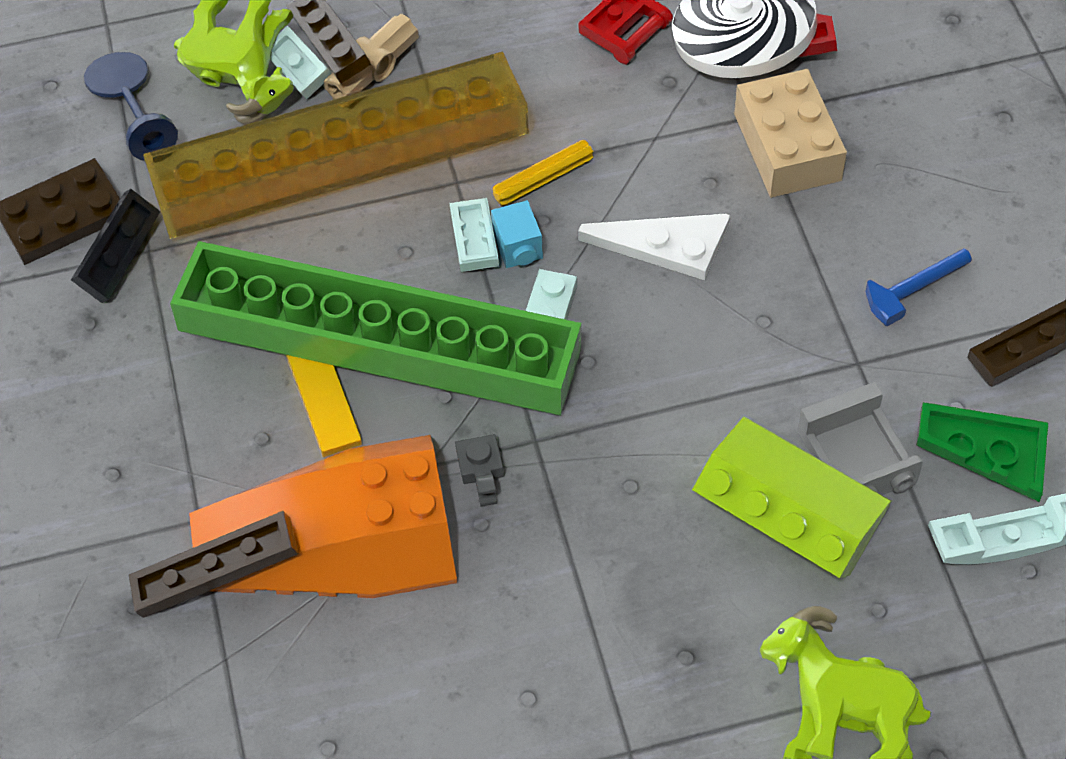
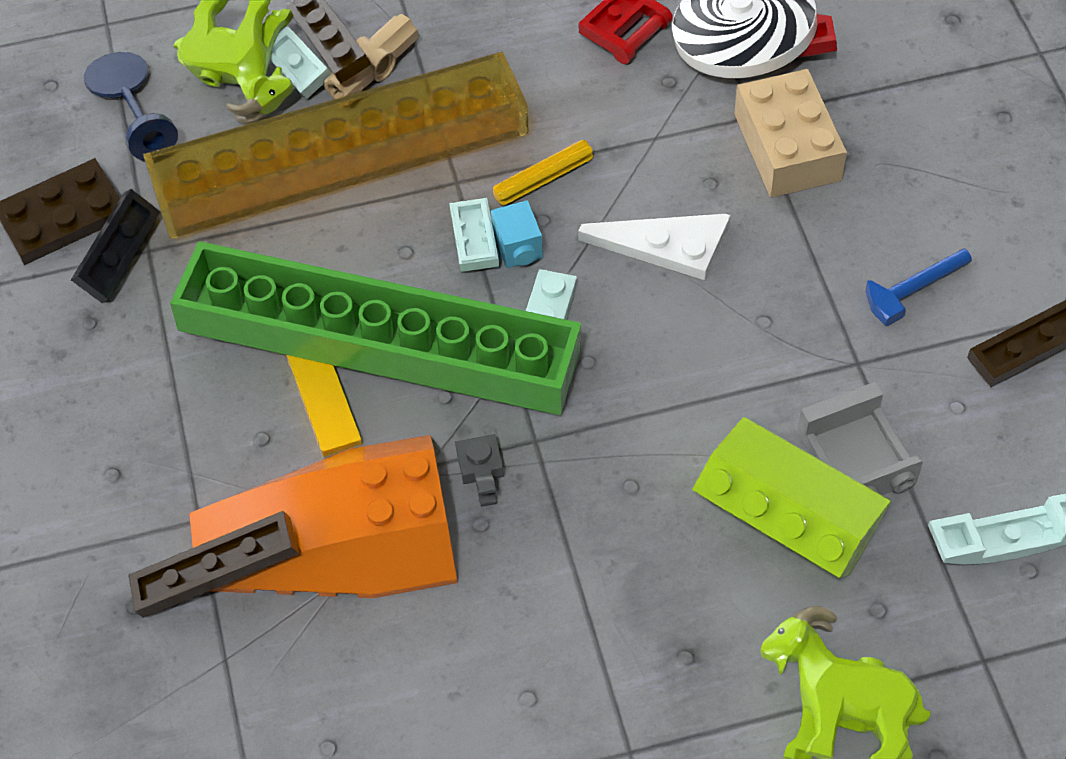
green wing [916,402,1048,502] -> none

